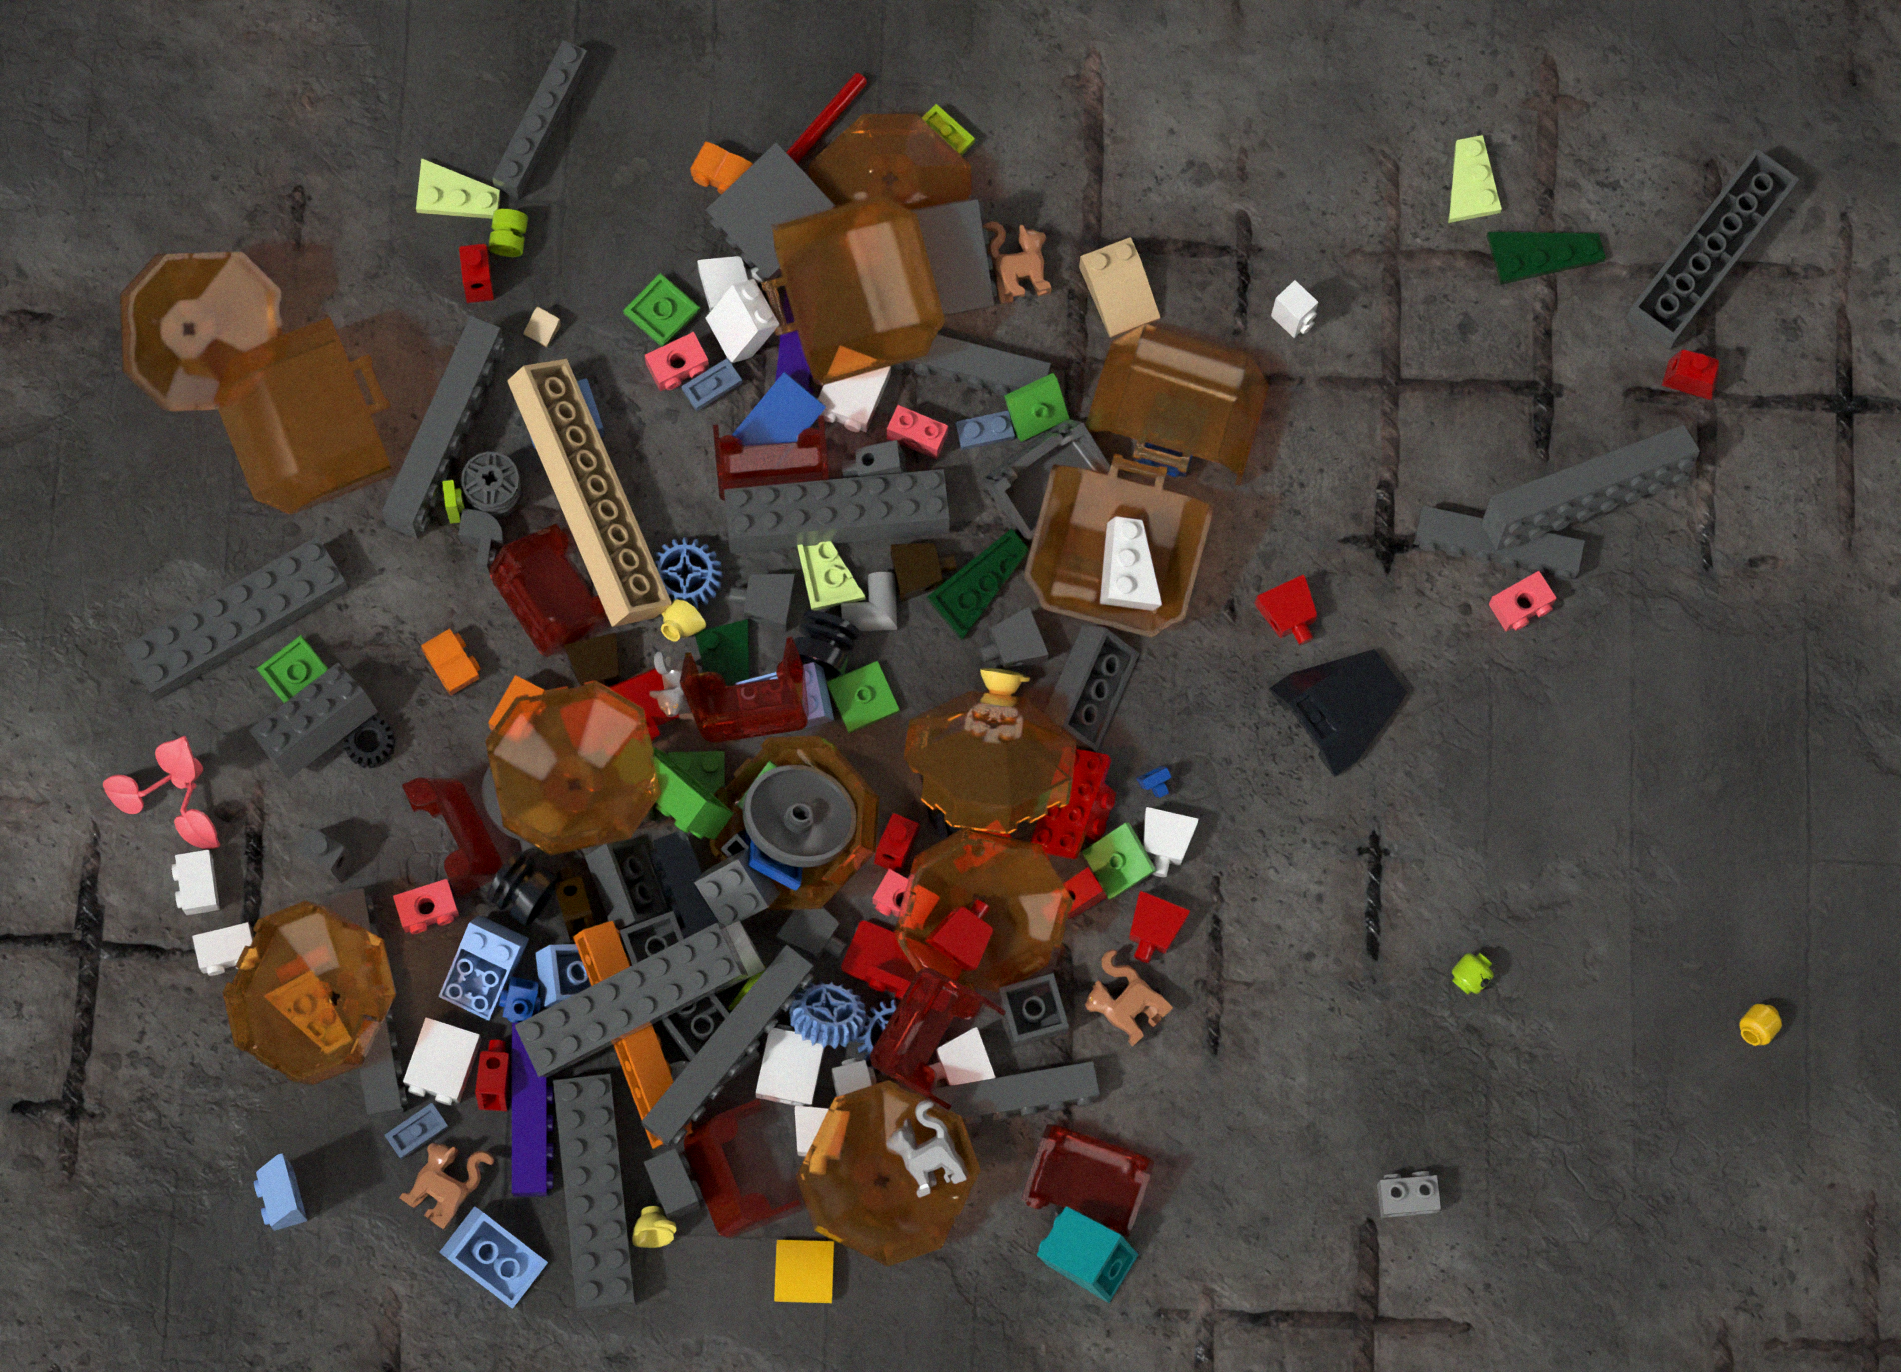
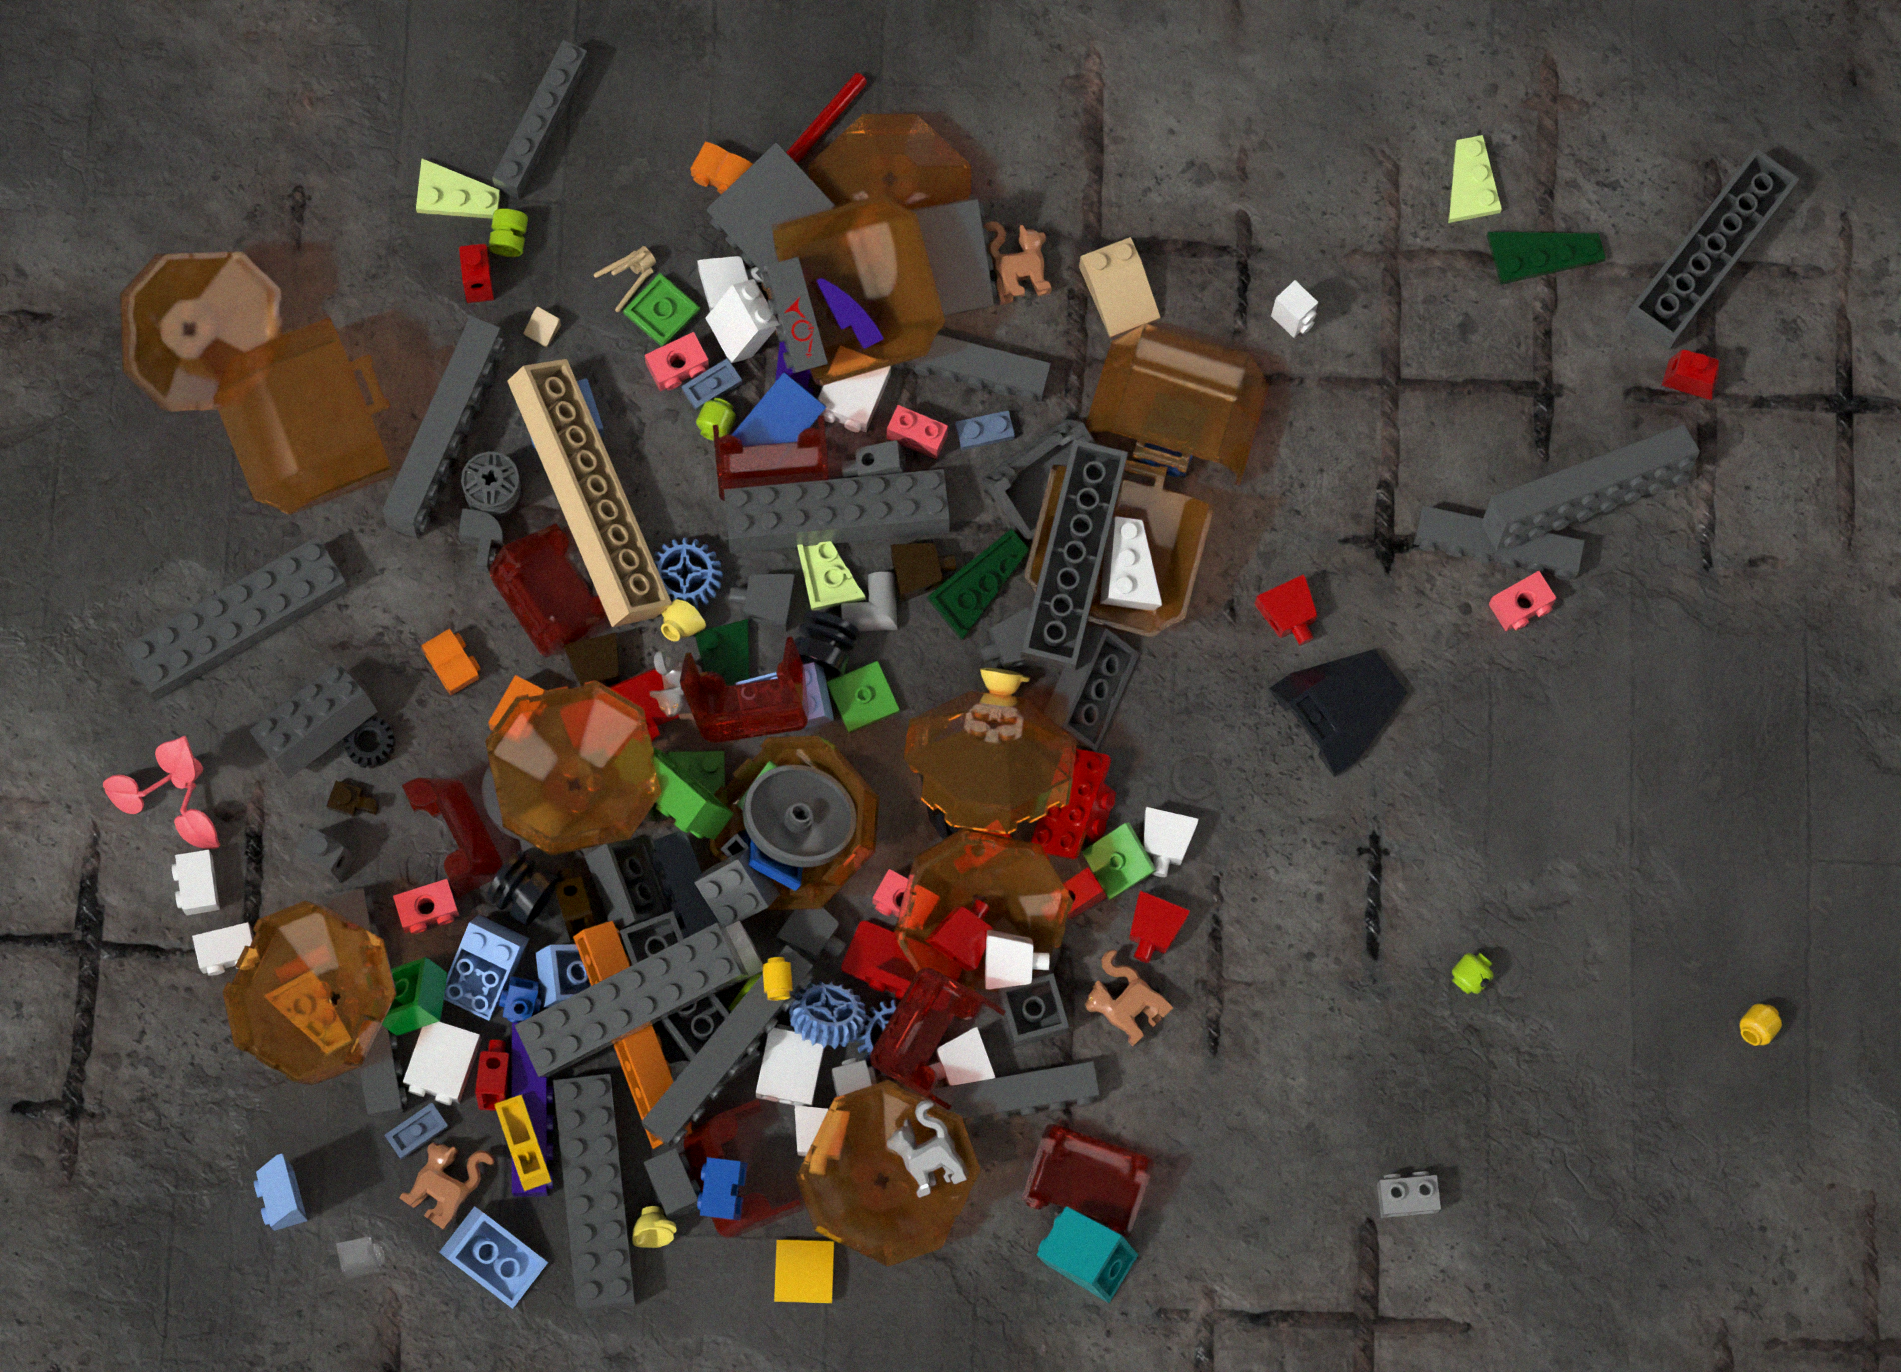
bright green plate [256,635,328,703] -> none
lime plate [442,480,465,524] -> none
red torso [874,813,921,874] -> none
lime plate [917,104,975,161] -> none
bright green plate [1004,373,1069,442] -> none
blue tile [1136,765,1172,798] -> none
none -> dark brown plate [326,780,379,817]
none -> clear piece [336,1236,385,1279]
none -> green brick [375,957,448,1036]
none -> yellow slope [494,1095,552,1191]
none -> tan plant [594,246,656,312]
none -> lime head [696,398,736,441]
none -> blue brick [697,1157,748,1221]
none -> dark grey brick [761,257,828,373]
none -> yellow brick [762,957,793,1001]
none -> dark purple slope [815,277,884,349]
none -> white torso [985,930,1049,989]
none -> dark grey brick [1020,439,1128,671]

